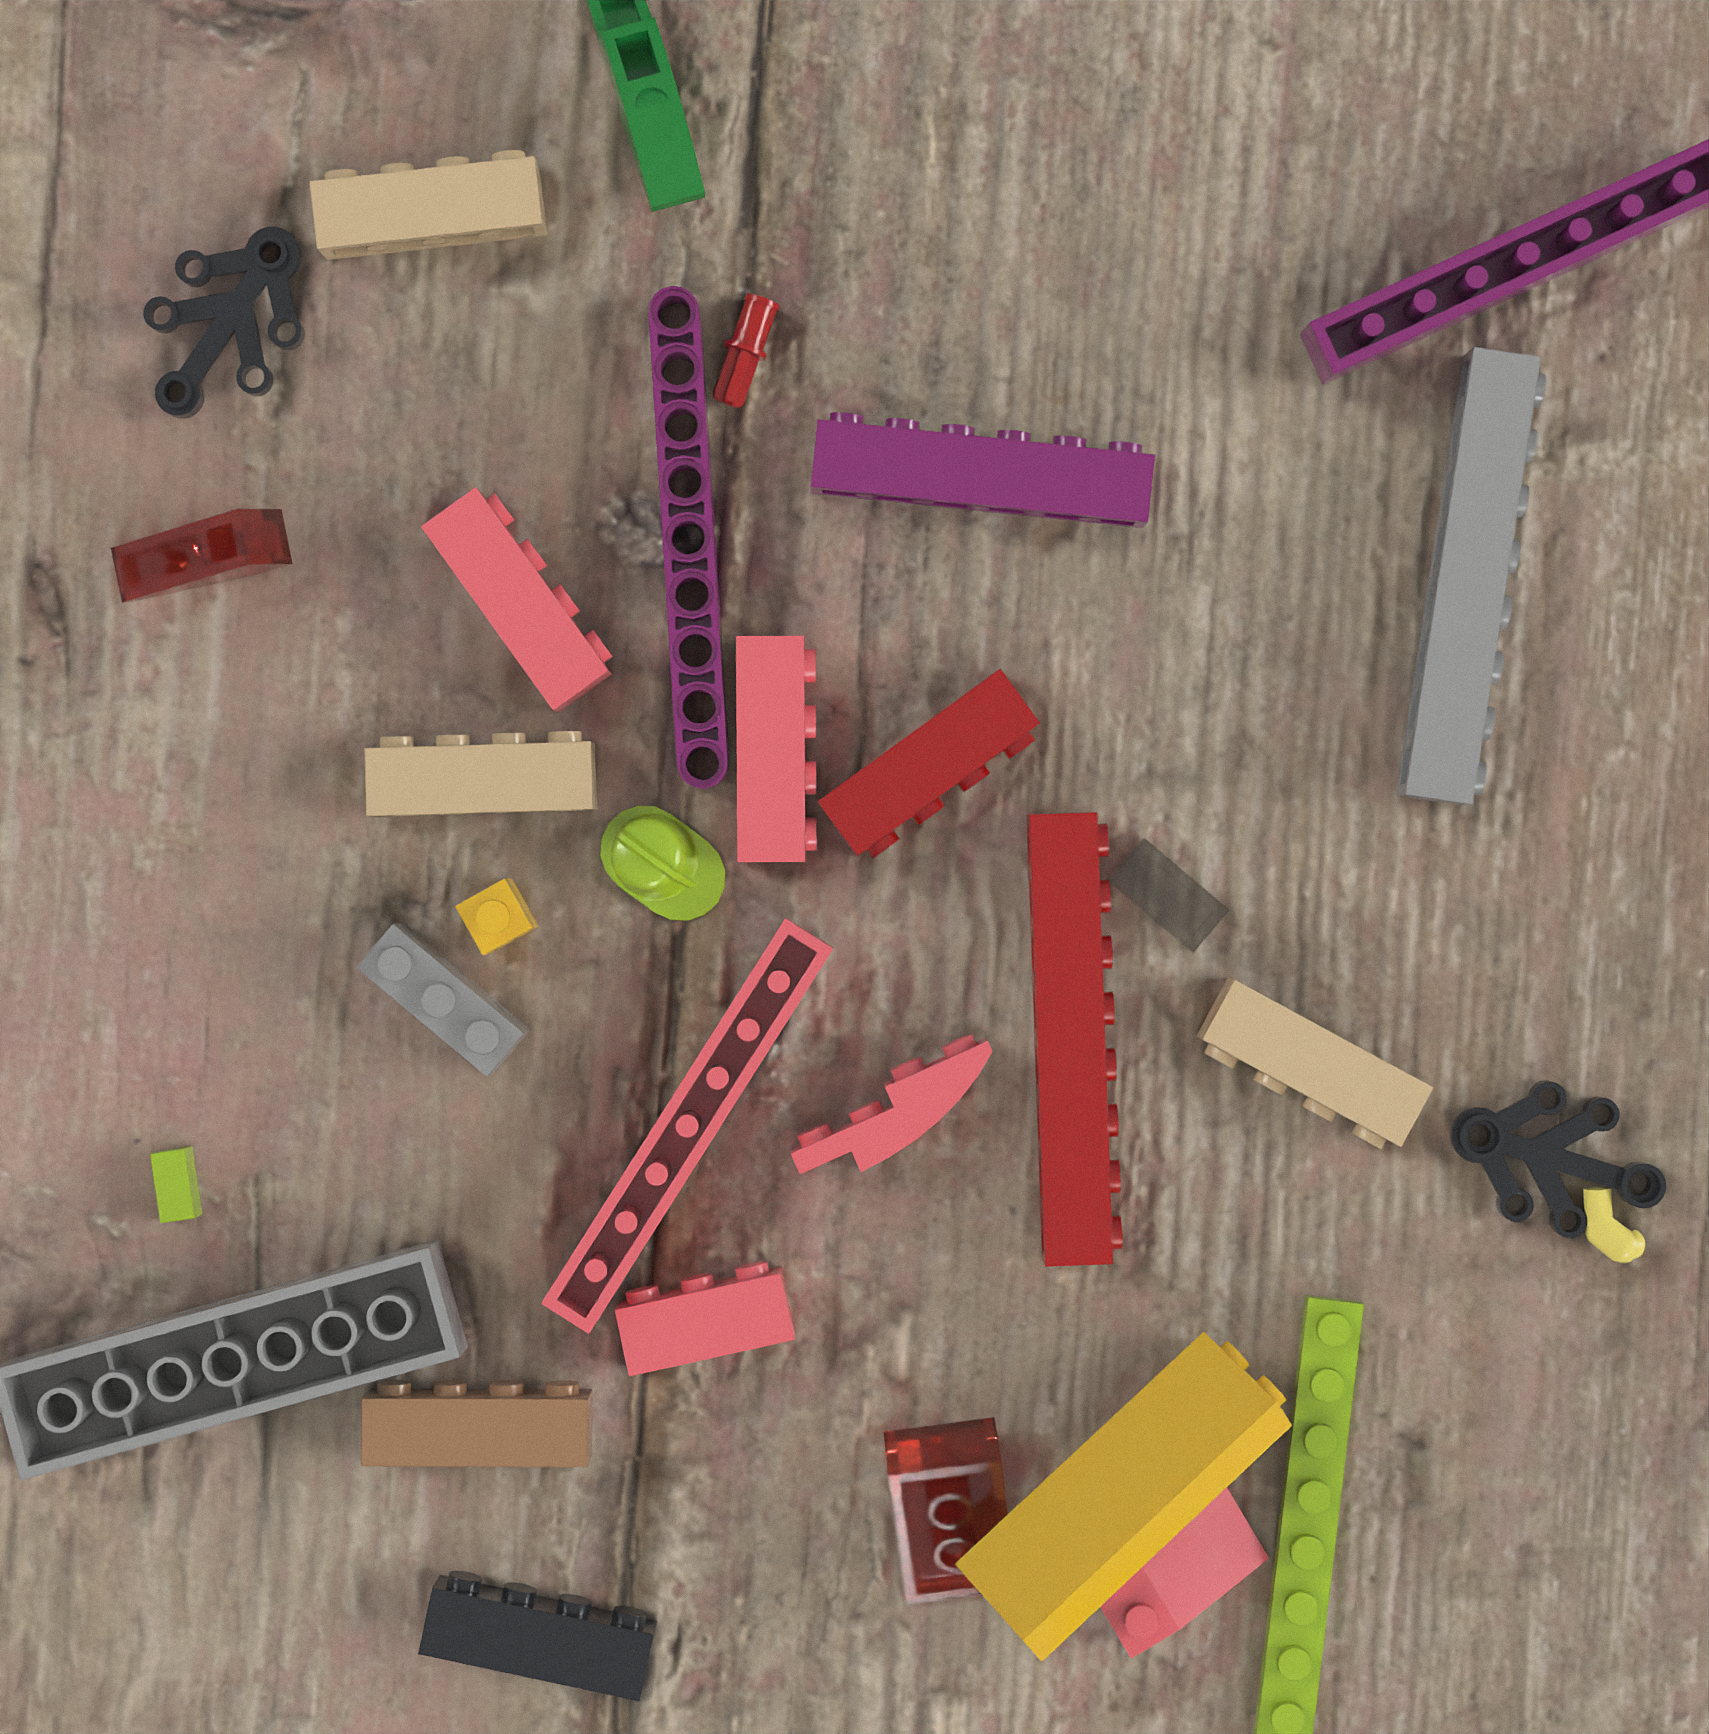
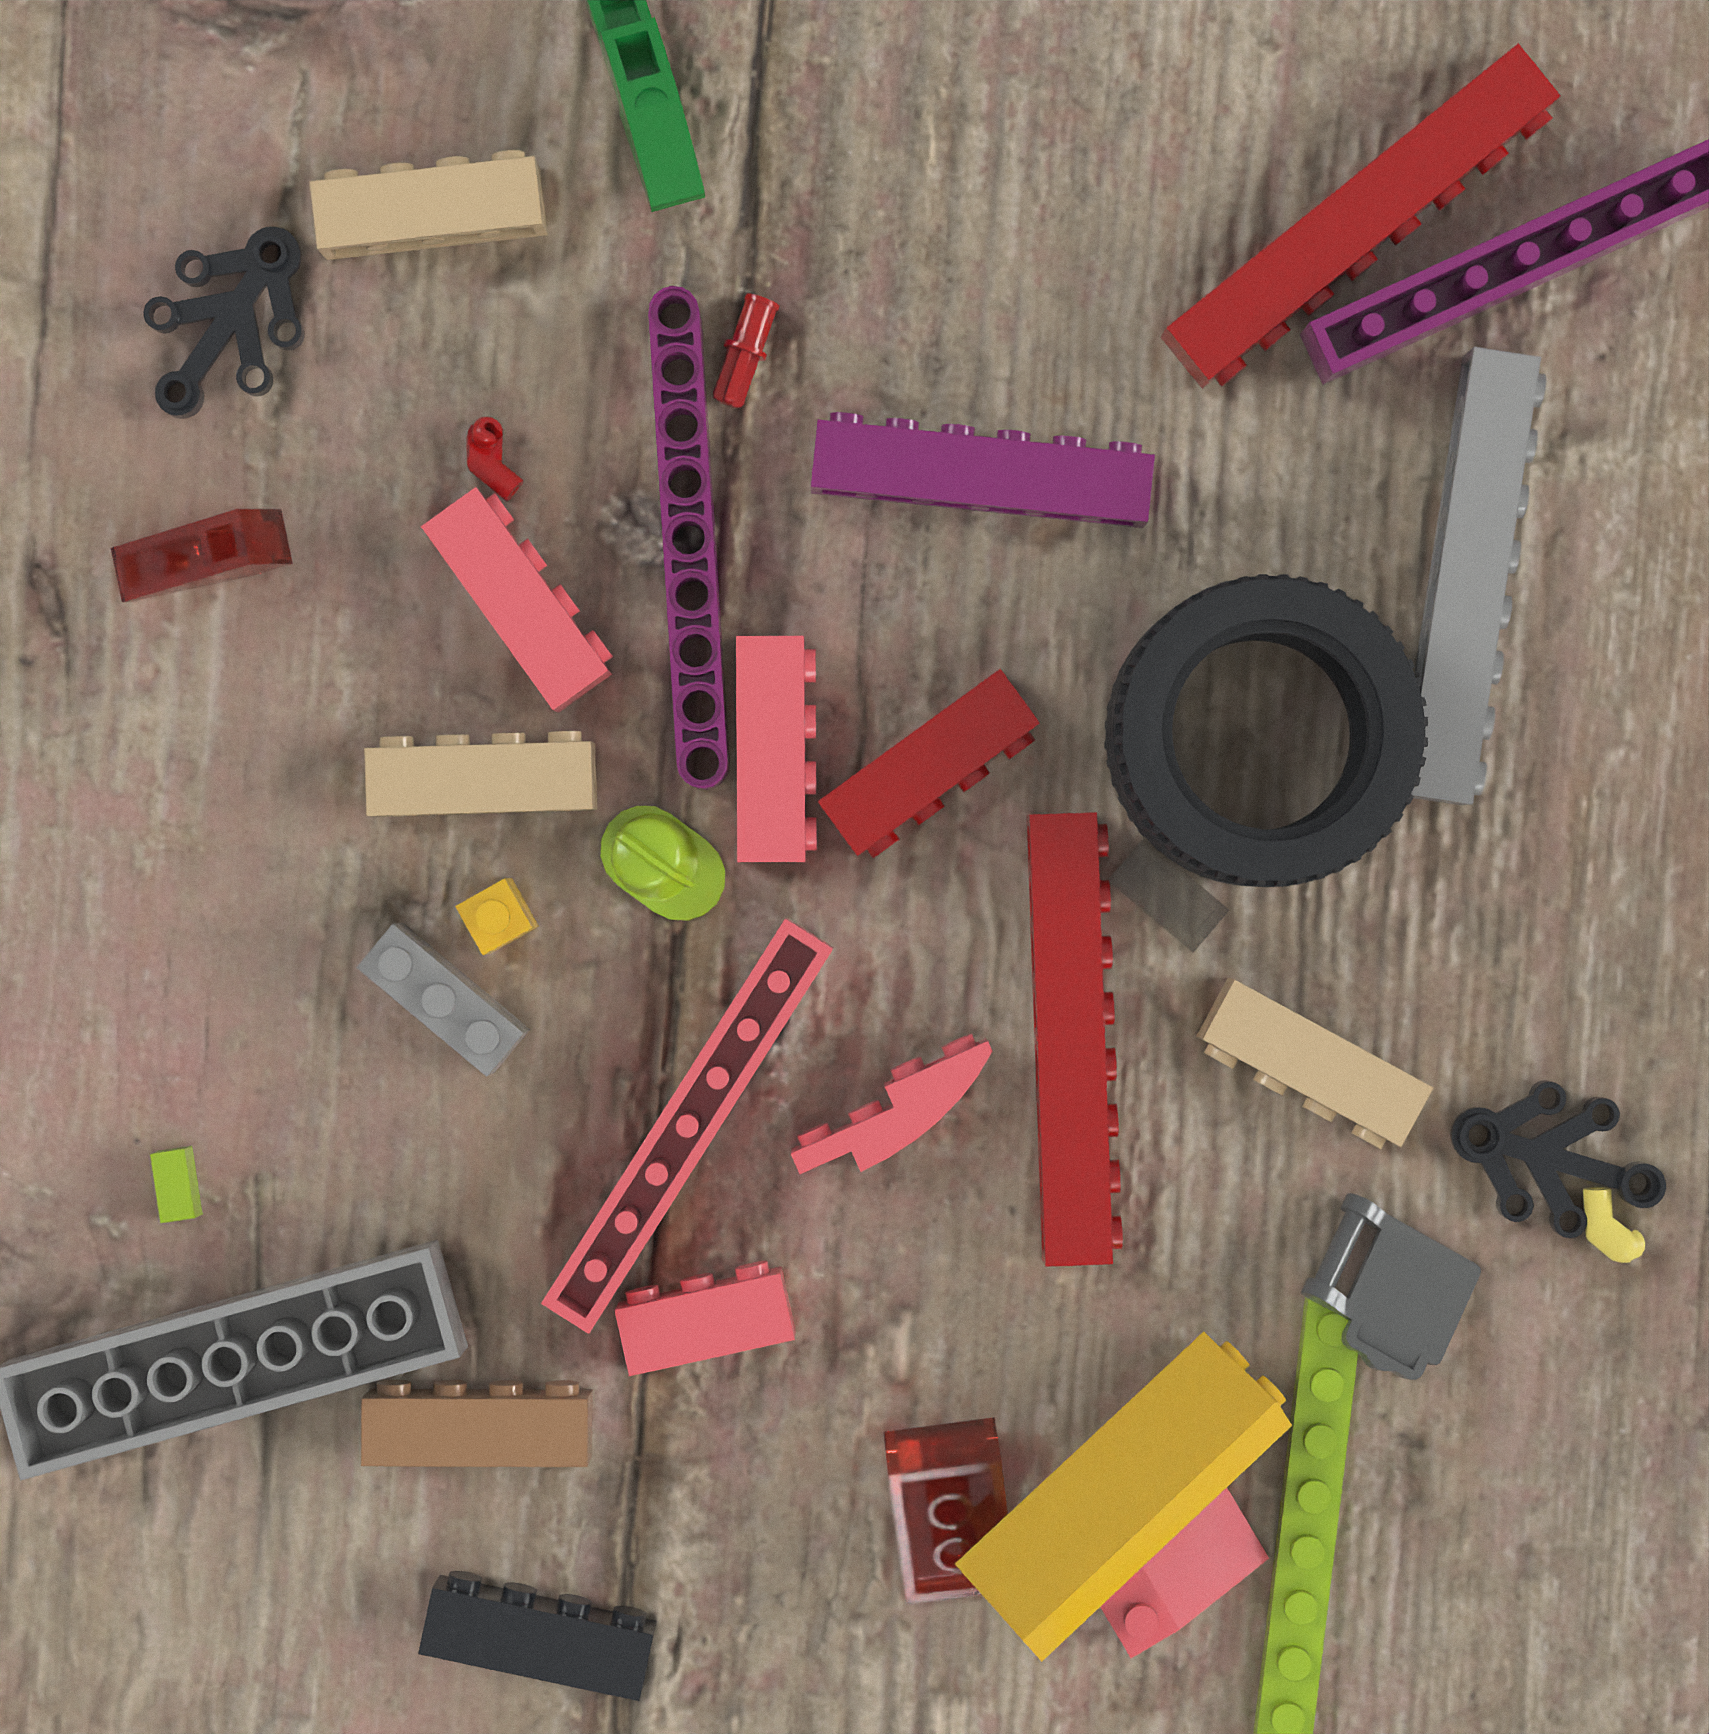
none -> red arm [466,416,524,502]
none -> black tyre [1104,574,1428,887]
none -> red brick [1161,43,1561,389]
none -> dark grey piece [1301,1193,1481,1380]

